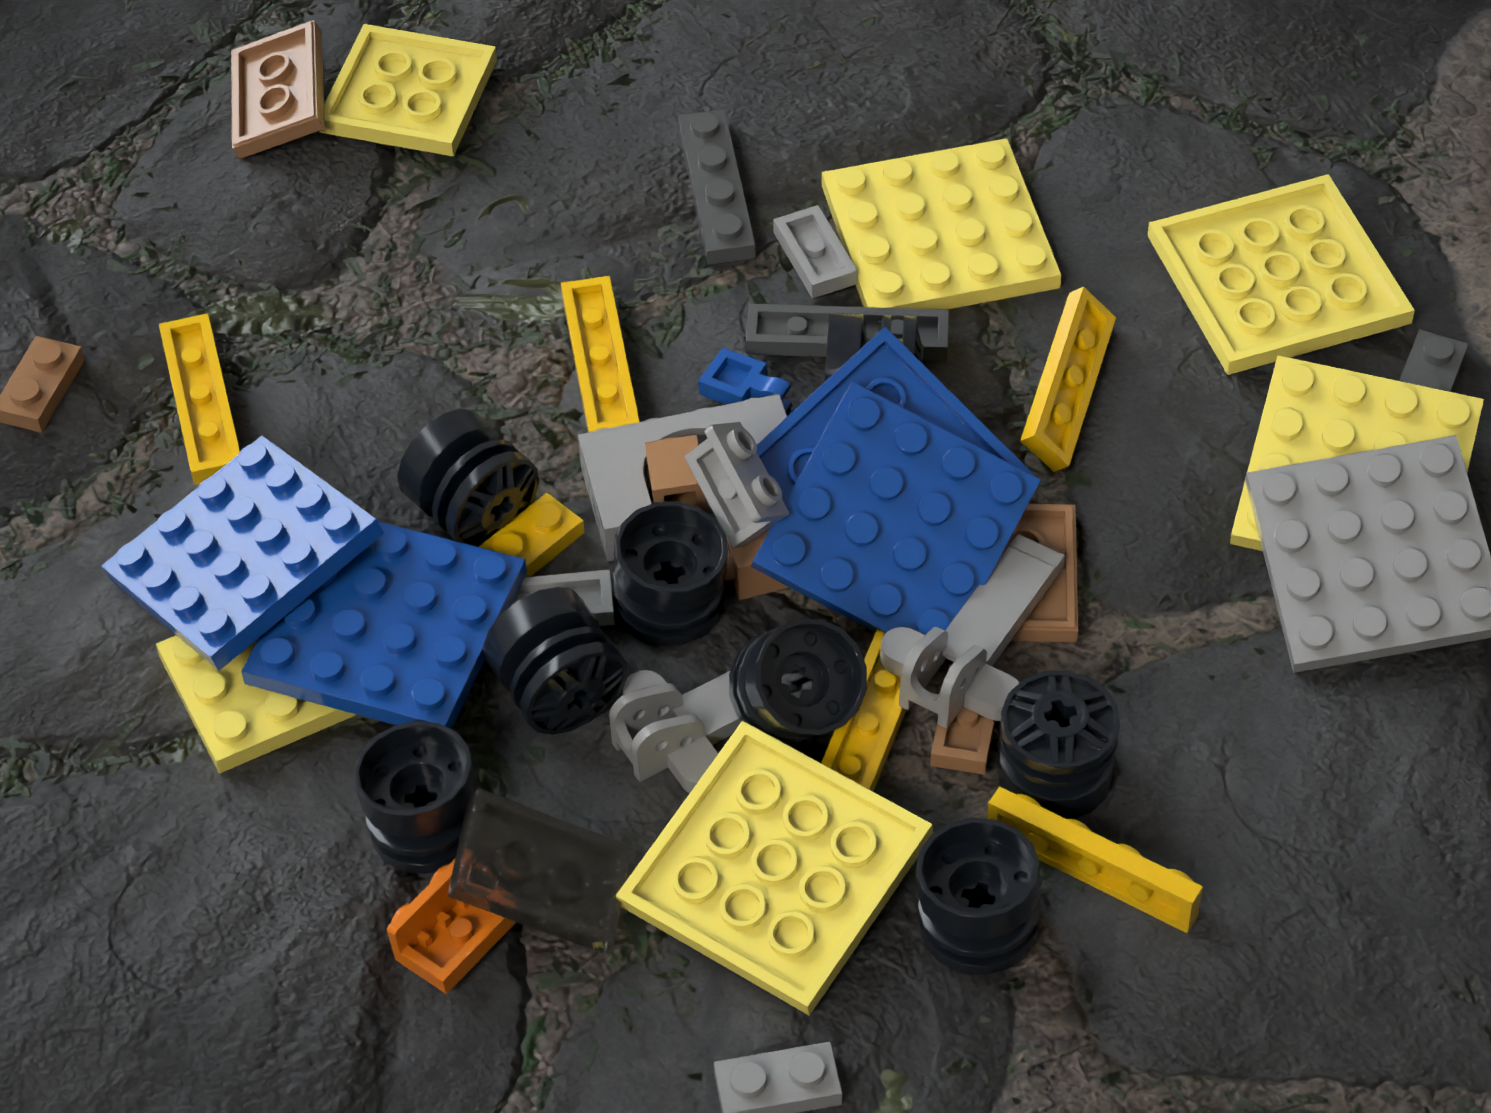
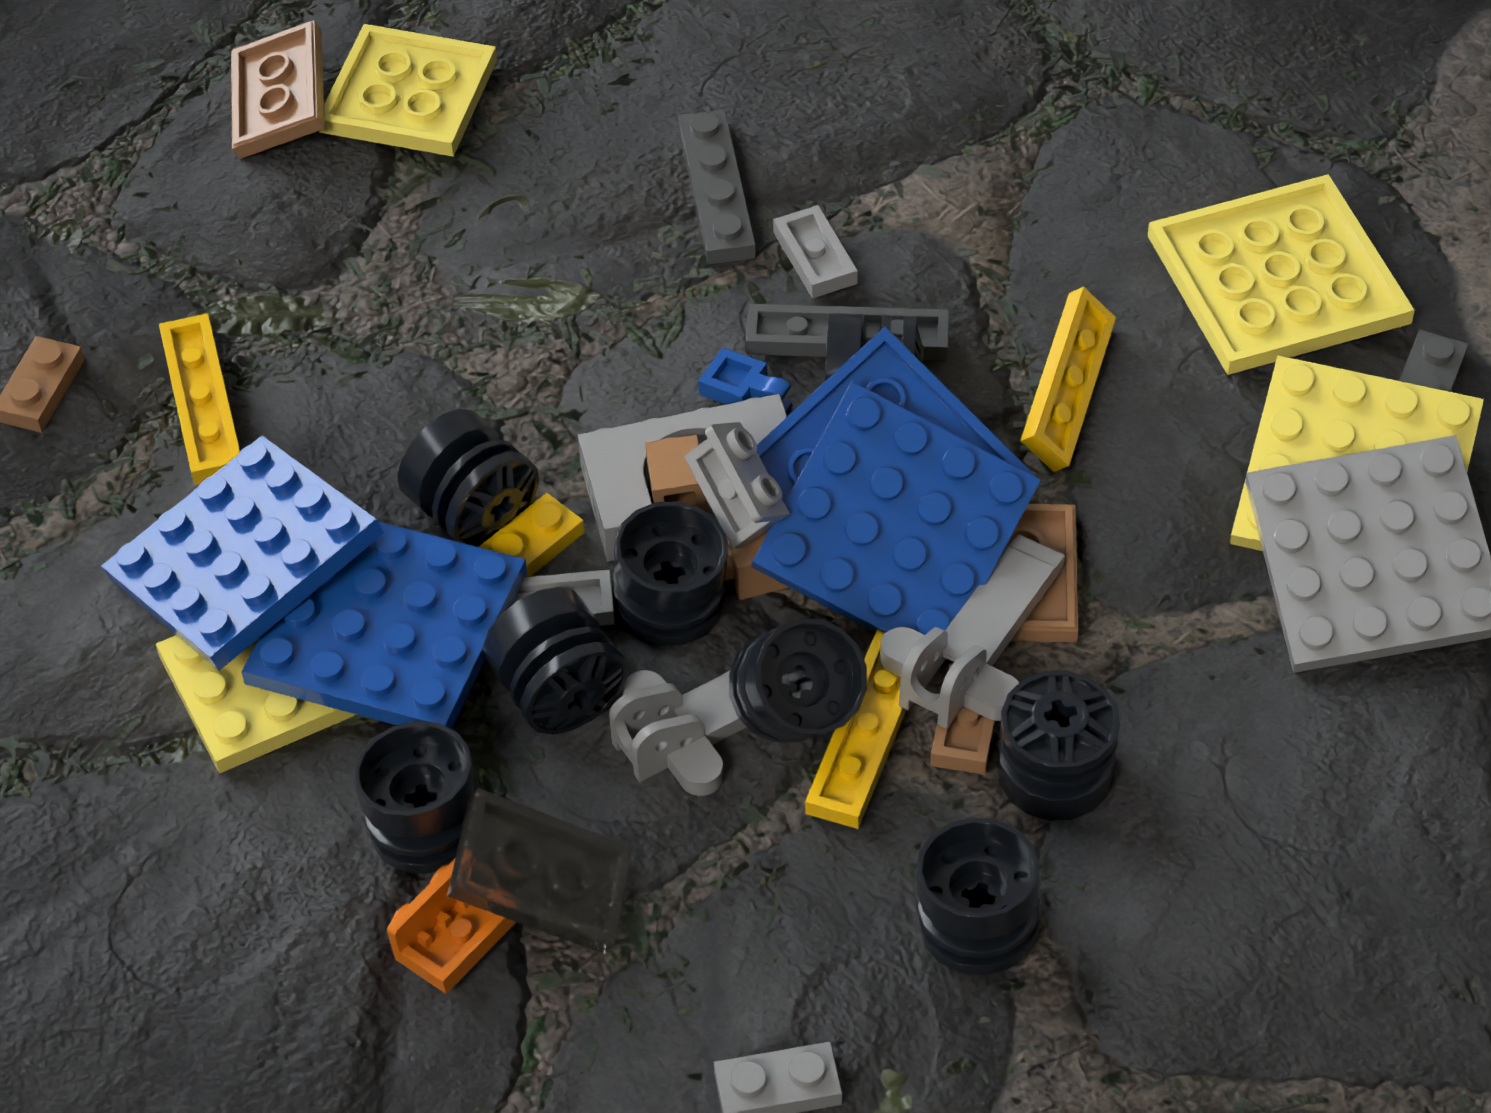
yellow plate [561,276,639,432] -> none
light yellow plate [616,721,933,1016] -> none
light yellow plate [822,138,1061,310] -> none
yellow plate [987,786,1203,934] -> none

